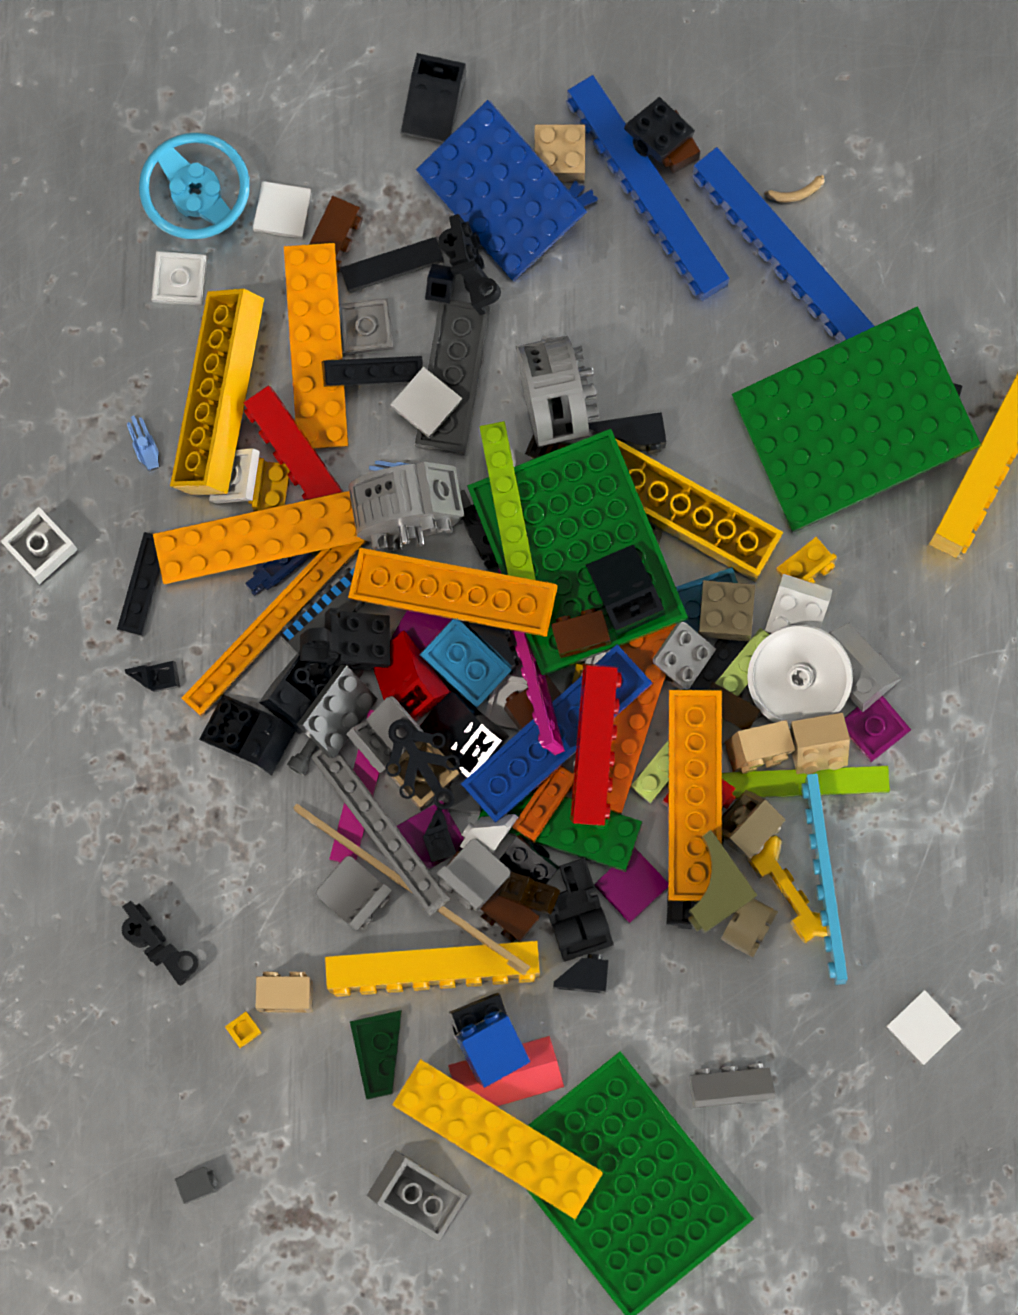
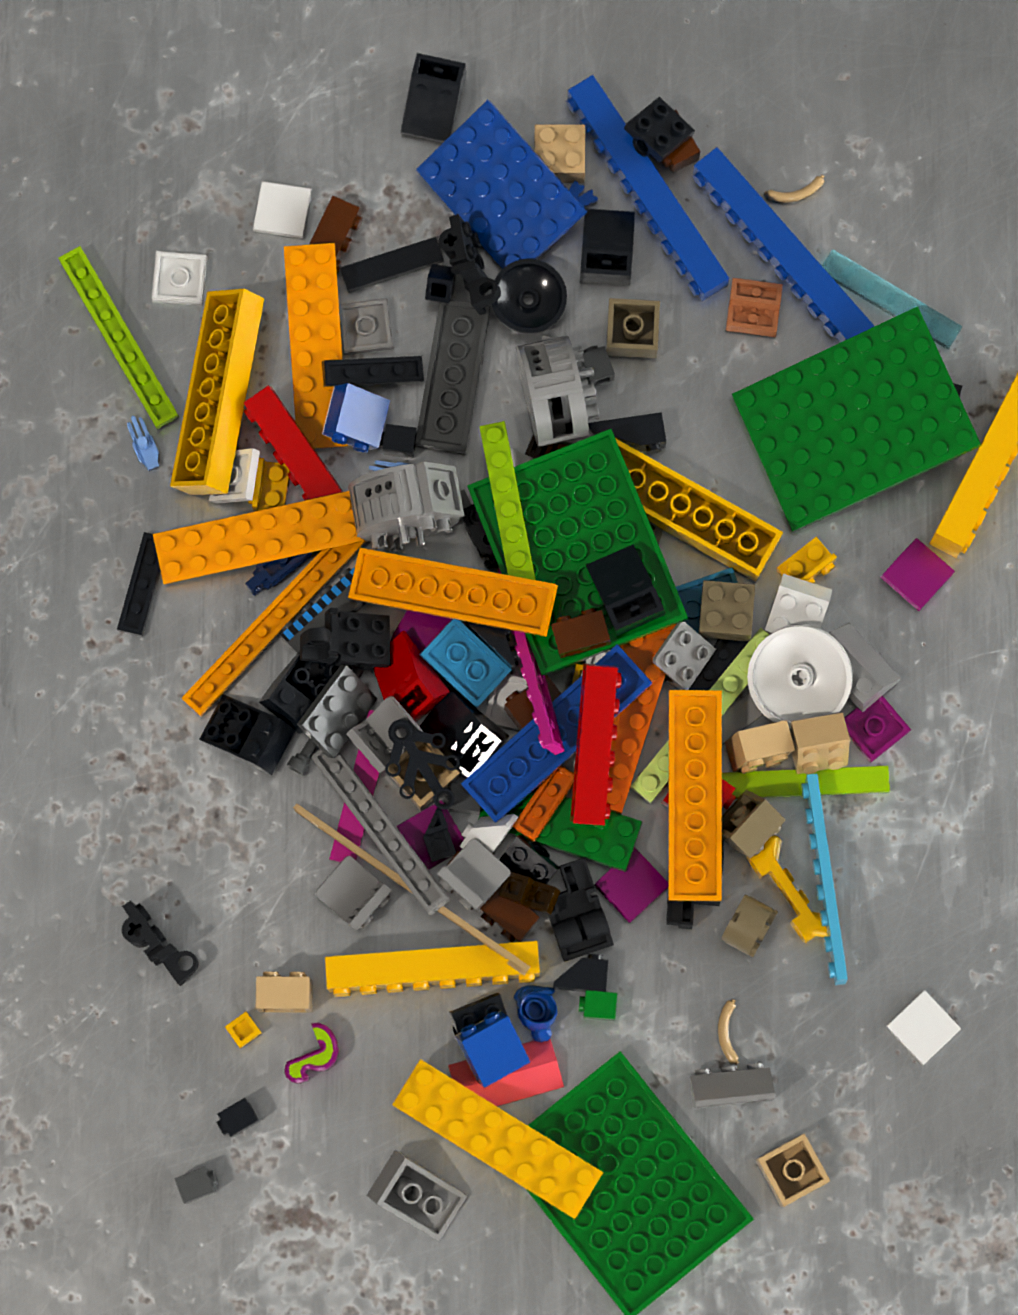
white brick [1,507,77,584] -> none
black slope [125,661,180,692] -> none
medium azure piece [139,133,250,239] -> none
dark green wing [350,1010,402,1100] -> none
white tile [390,367,462,439] -> none
olive arch [688,830,757,934] -> none
dark brown slope [708,682,761,730] -> none
none -> lime plate [58,246,179,429]
none -> black brick [216,1098,260,1138]
none -> animal [284,1023,339,1084]
none -> piece [322,383,390,453]
none -> black brick [379,424,417,459]
none -> black dish [491,259,567,334]
none -> blue hair [514,985,558,1042]
none -> green brick [579,990,617,1021]
none -> black slope [580,208,635,285]
none -> dark grey brick [581,346,615,387]
none -> dark tan brick [606,298,660,359]
none -> tan piece [718,999,739,1065]
none -> nougat slope [726,278,783,337]
none -> tan brick [756,1133,830,1207]
none -> clear light blue tile [822,249,963,350]
none -> magenta slope [880,538,955,611]

